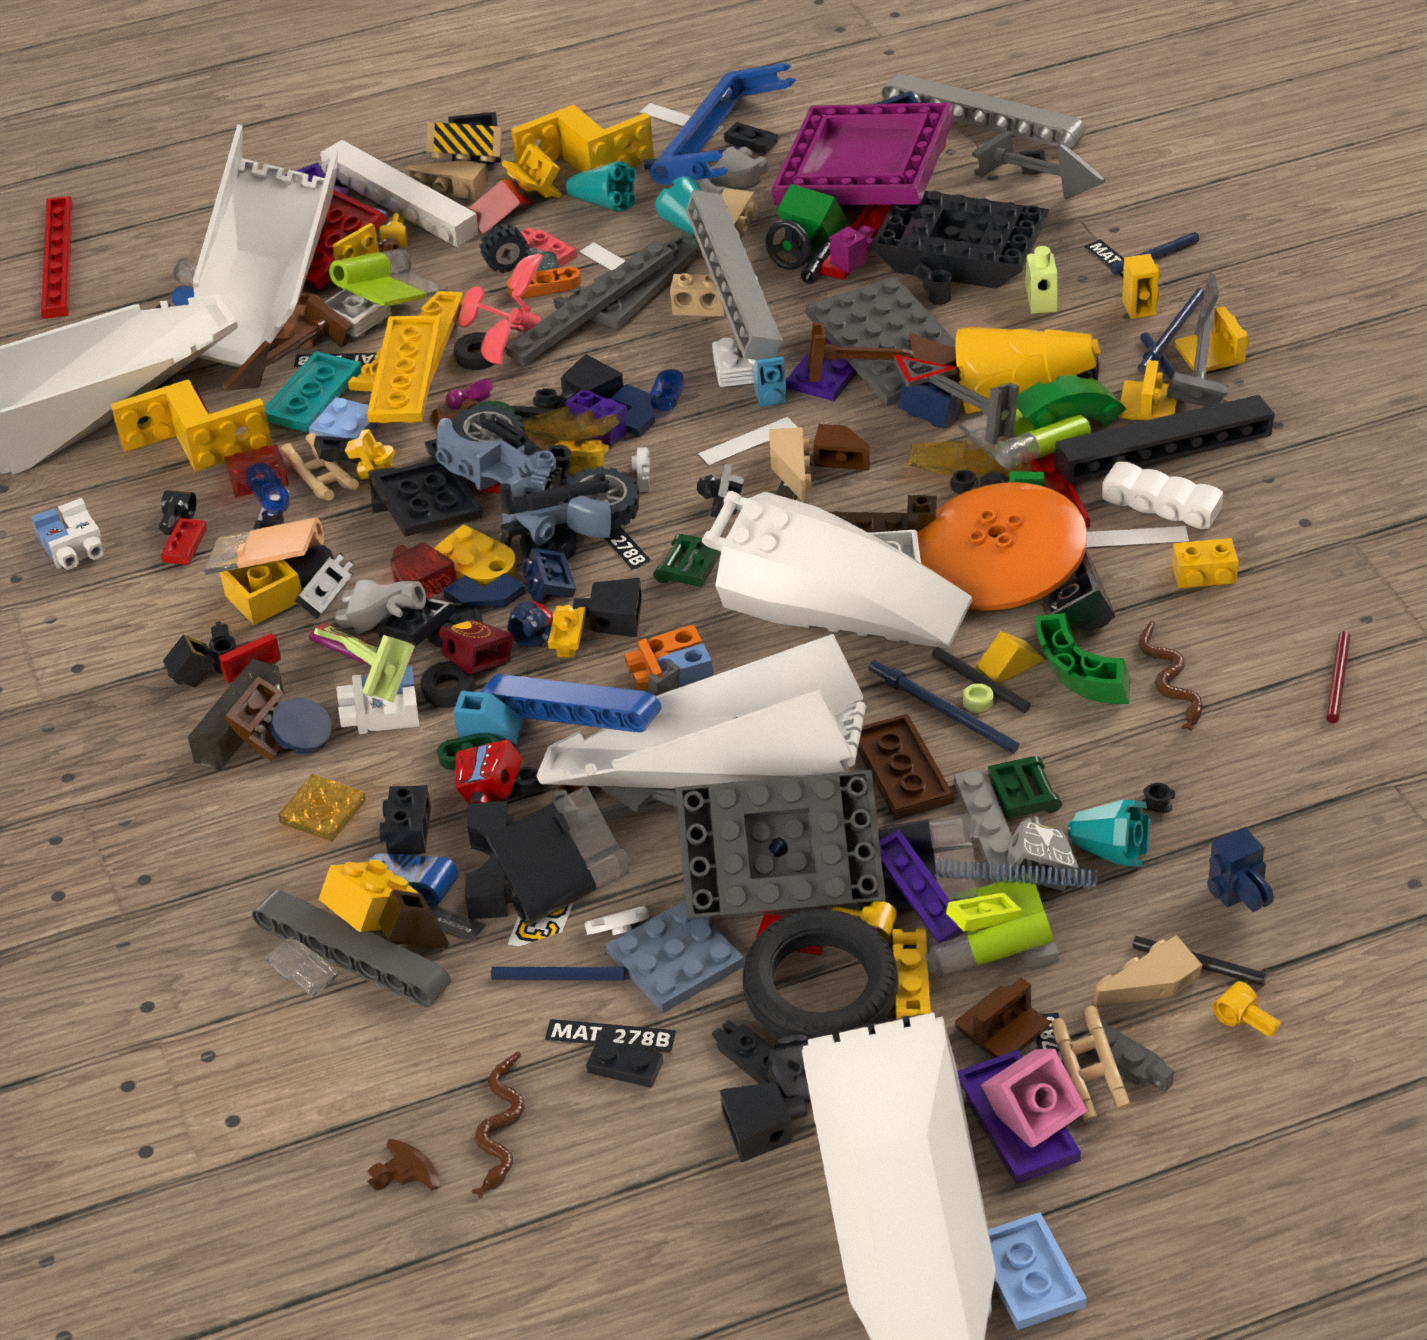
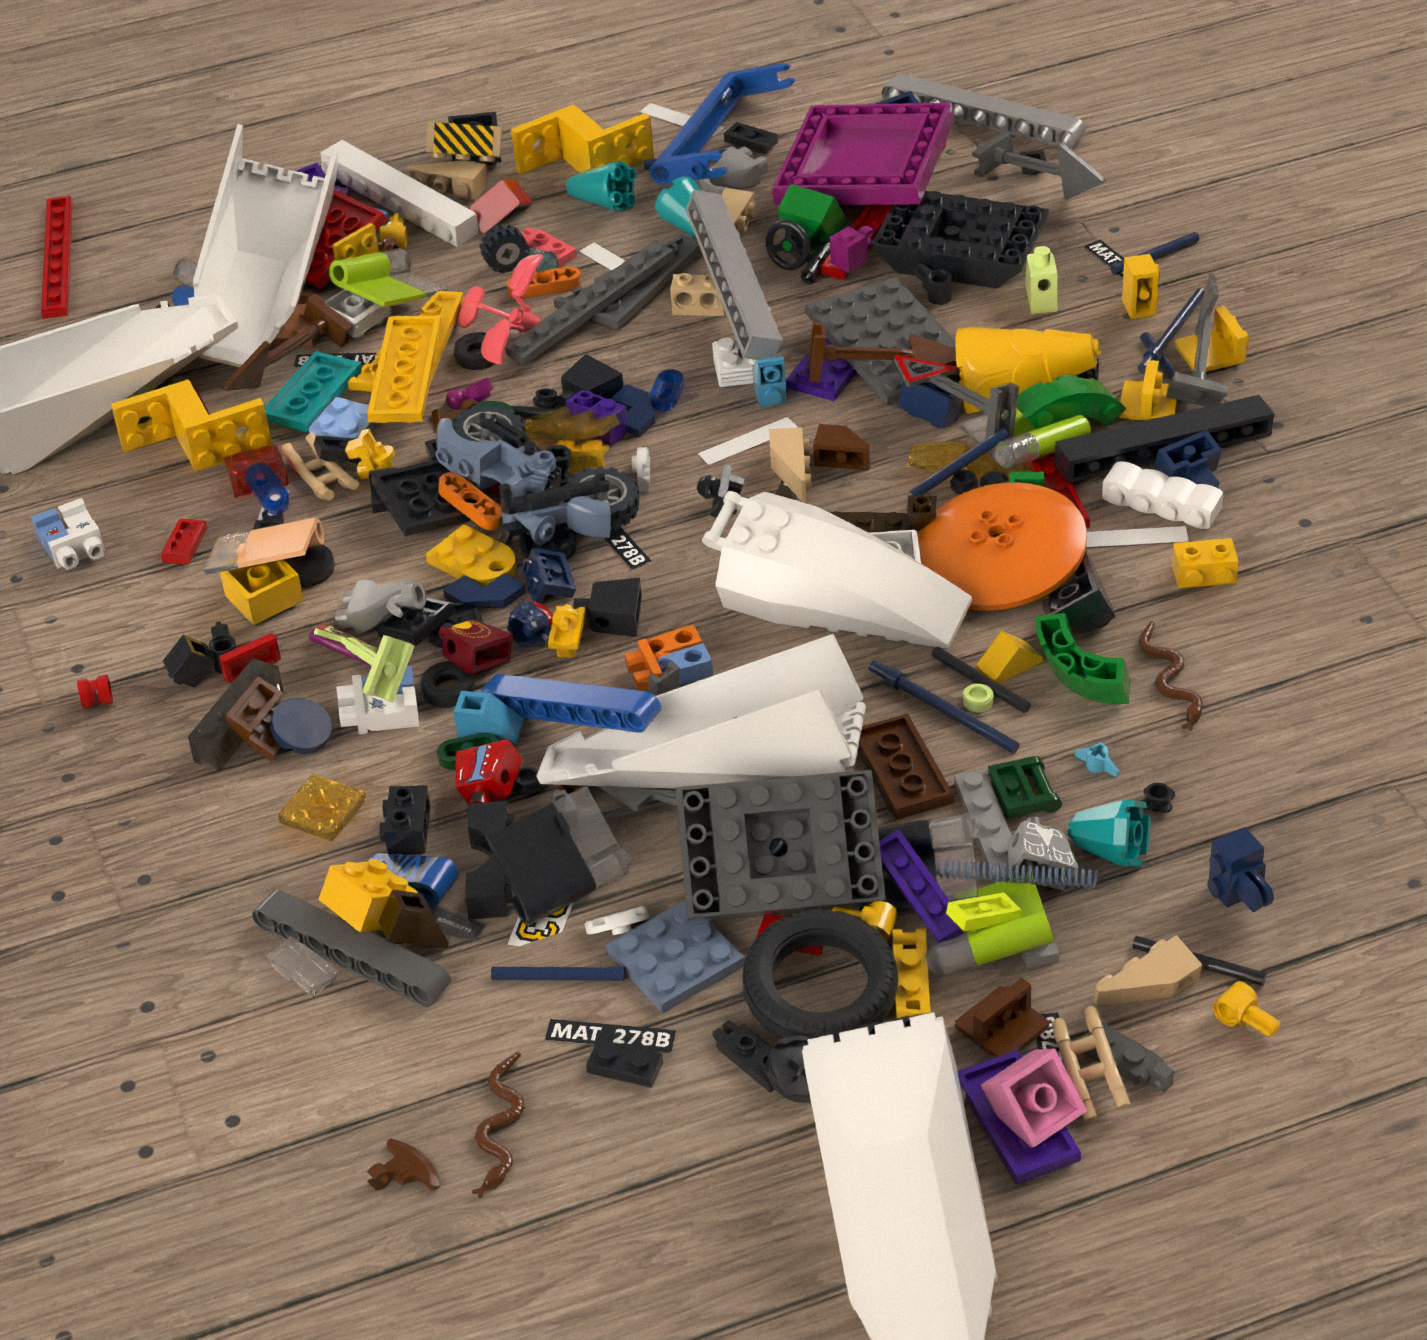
black axle [159,490,197,535] -> none
hinge [295,552,354,619] -> none
clear red torso [390,543,457,598] -> none
yellow bracket [502,143,562,198] -> none
dark green plate [653,534,721,587] -> none
black torso [720,1082,808,1163] -> none
light blue plate [988,1212,1087,1330] -> none
dark red bar [1326,631,1351,723] -> none
none -> red wheel [77,674,113,709]
none -> orange beam [438,473,502,530]
none -> dark blue bar [909,428,1009,495]
none -> medium azure piece [1075,743,1119,777]
none -> dark blue brick [1154,430,1222,488]

